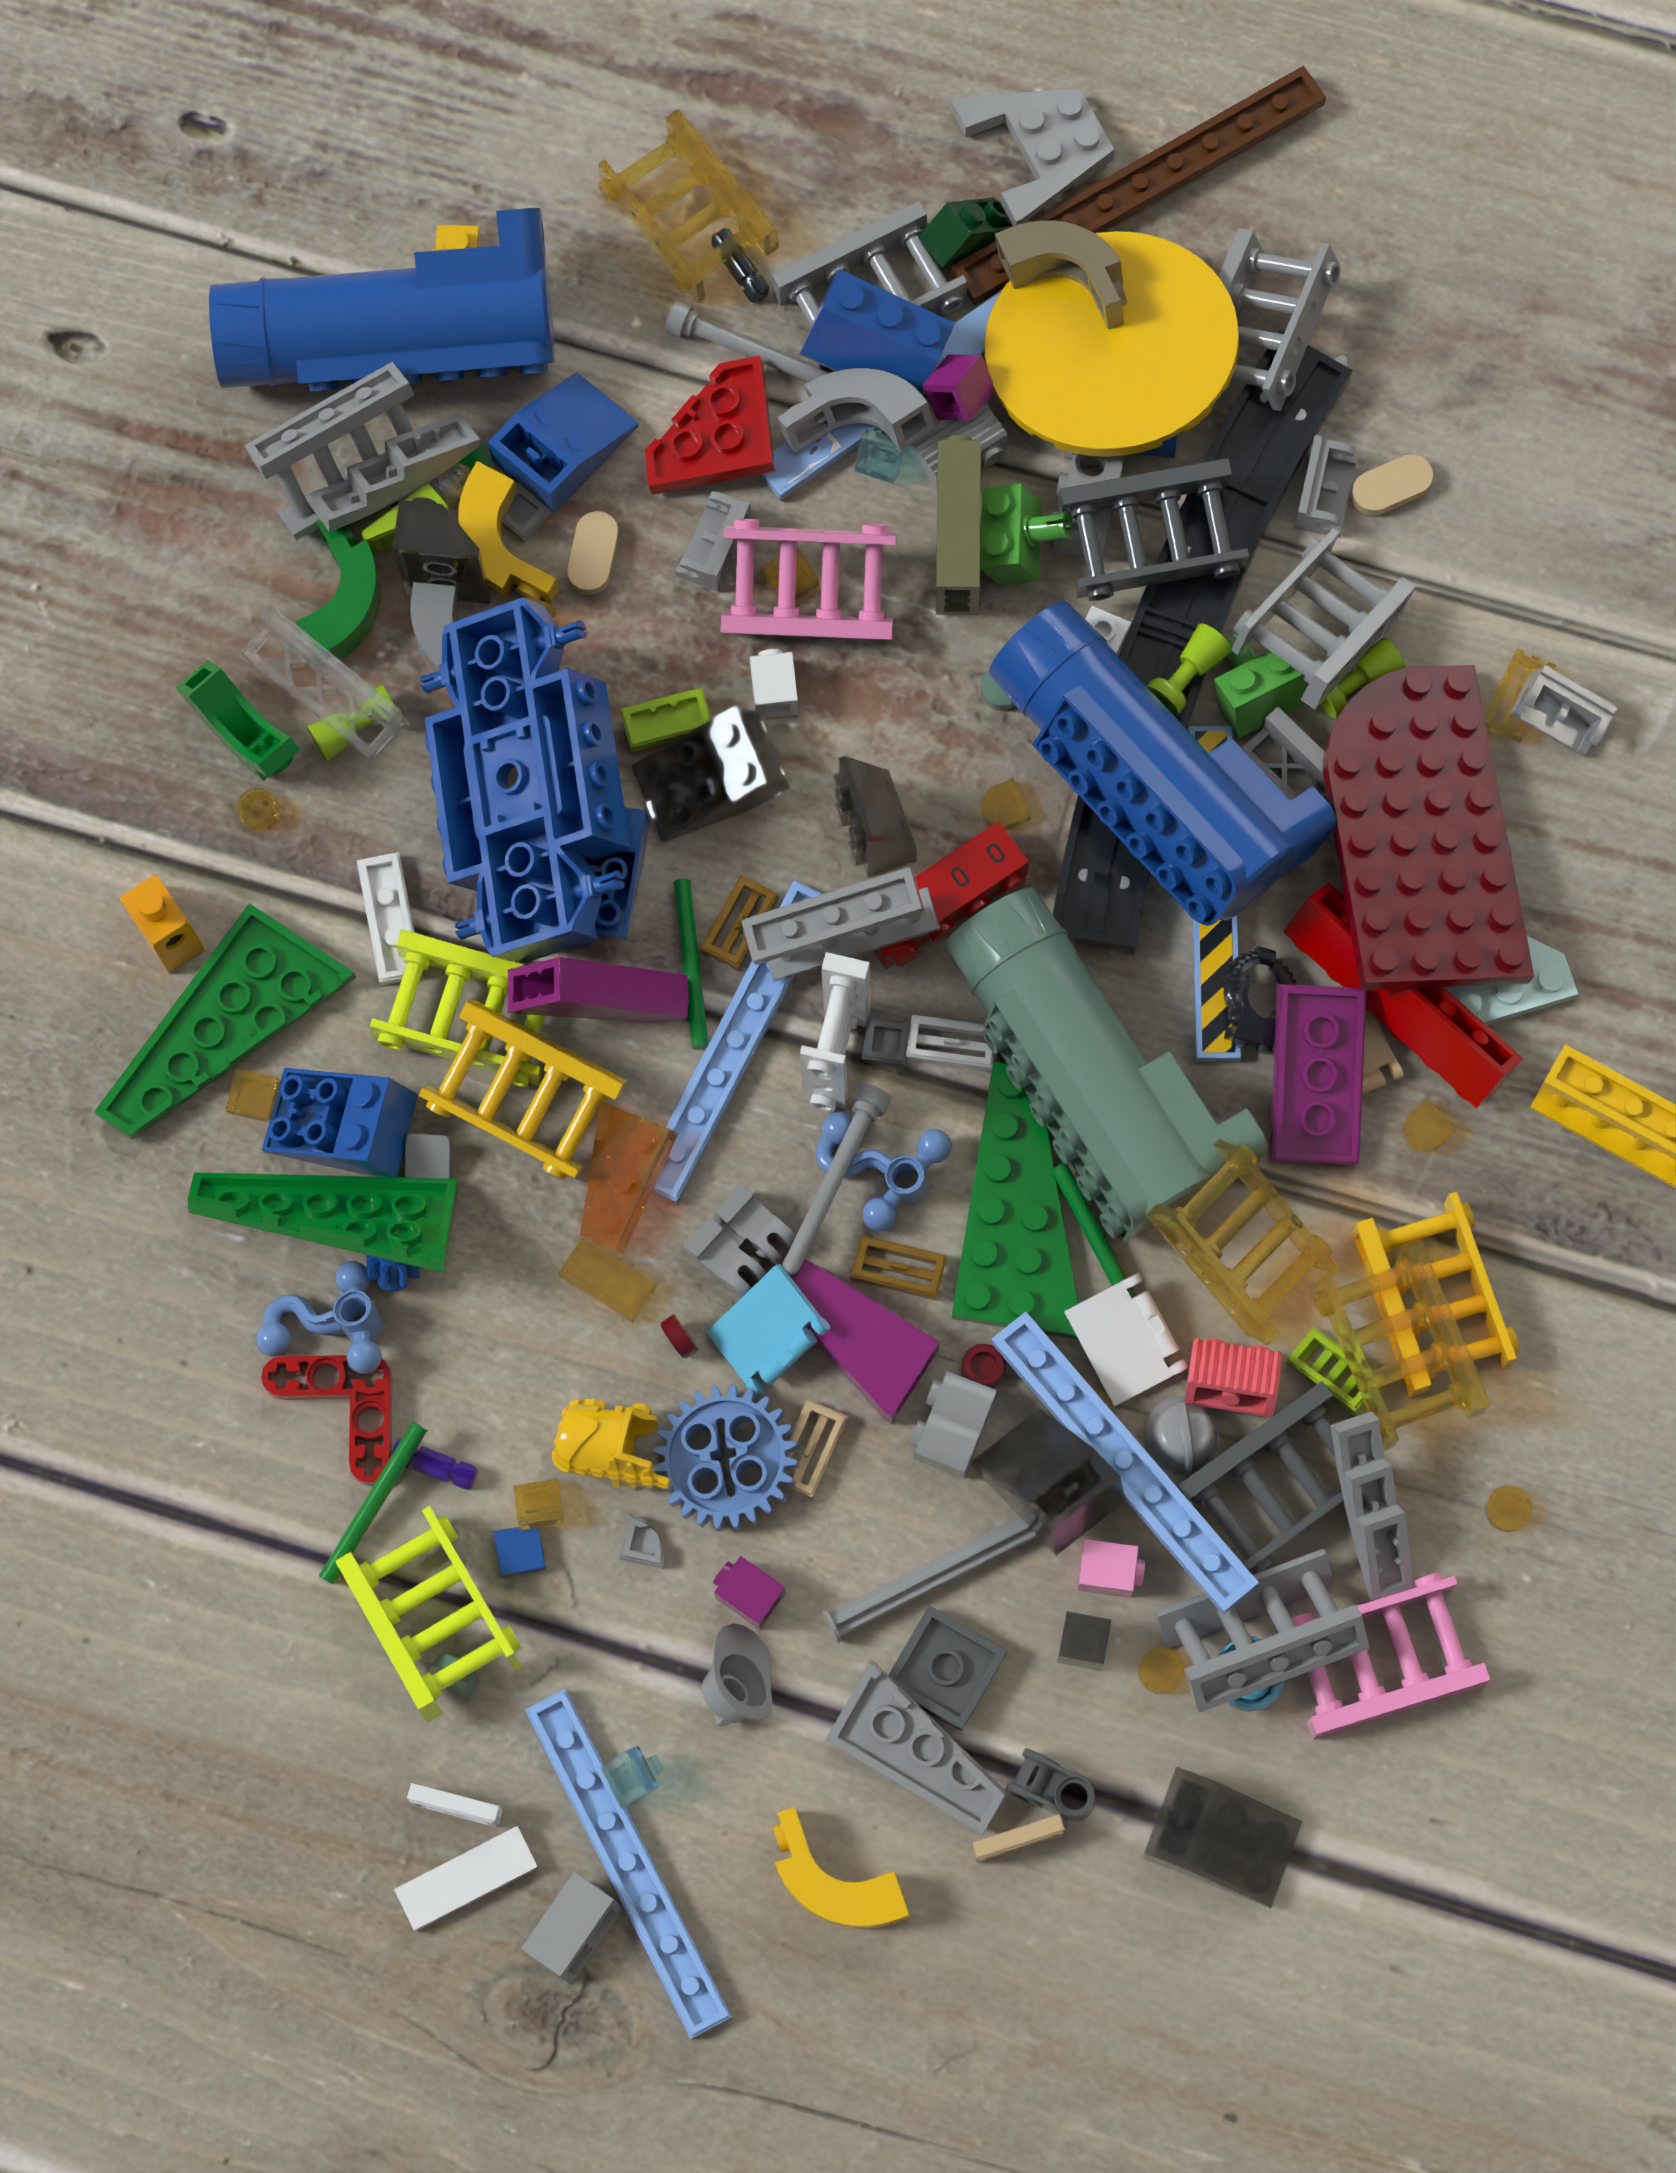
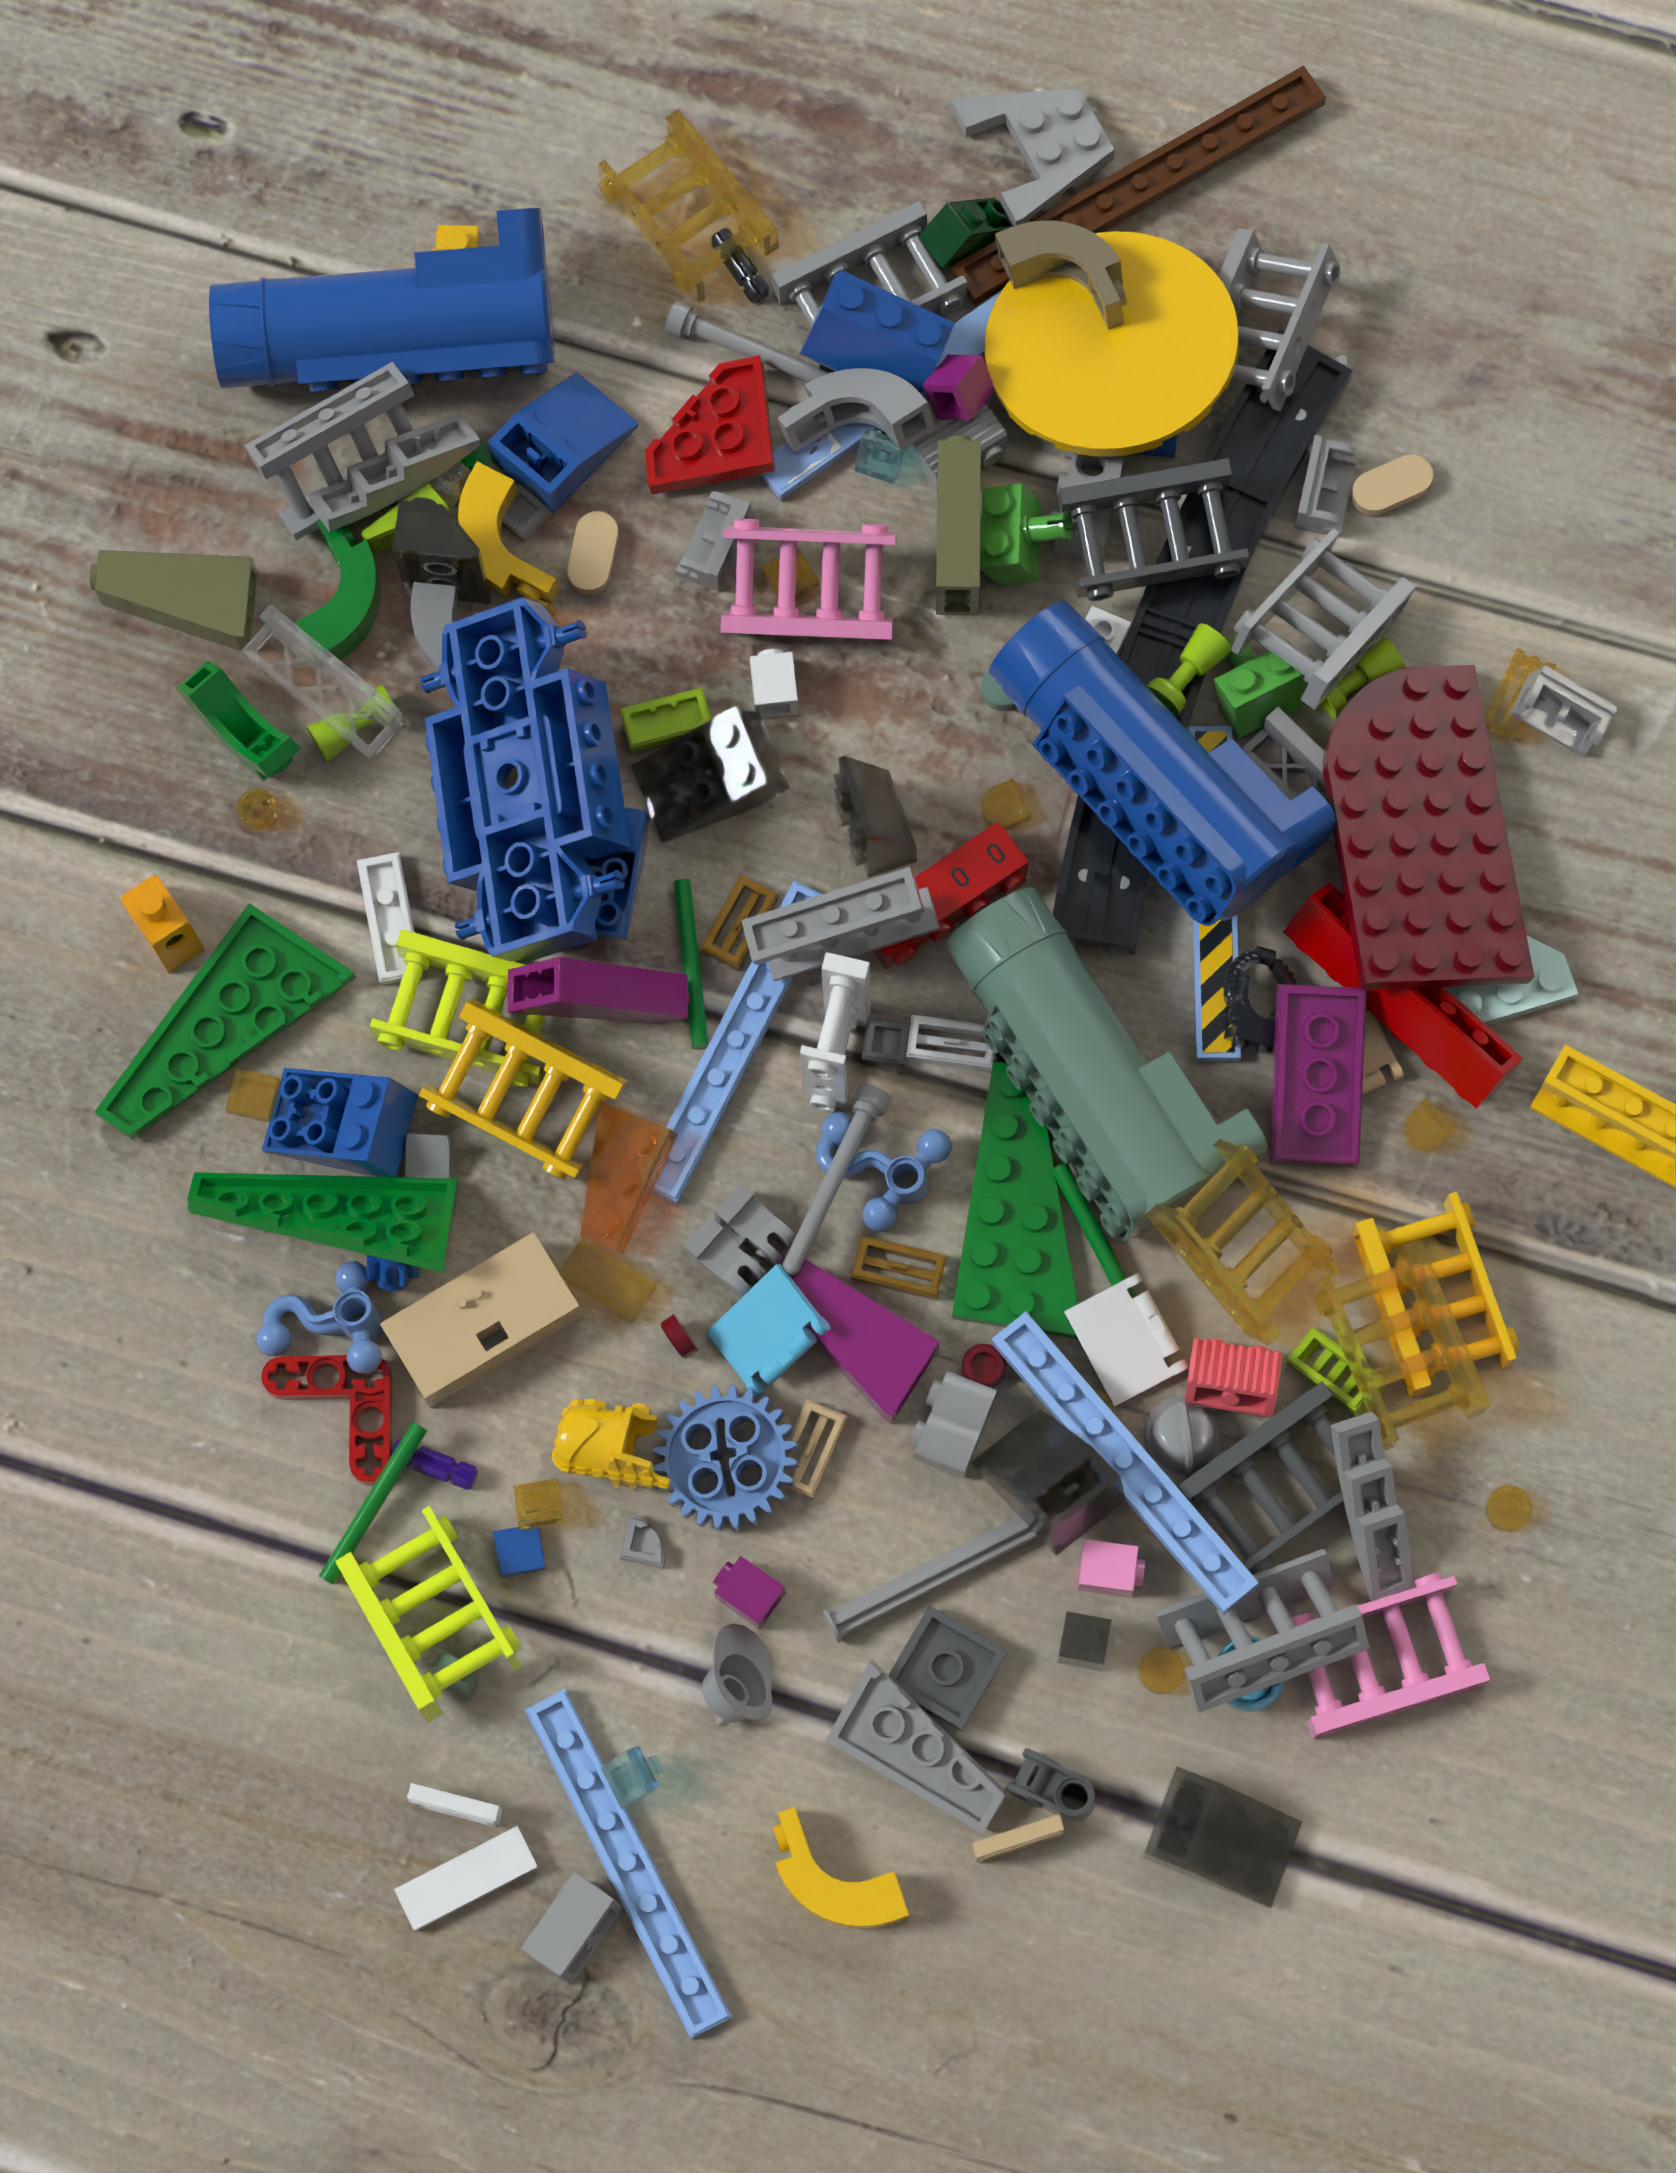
none -> olive slope [89,550,257,652]
none -> tan brick [380,1232,583,1408]

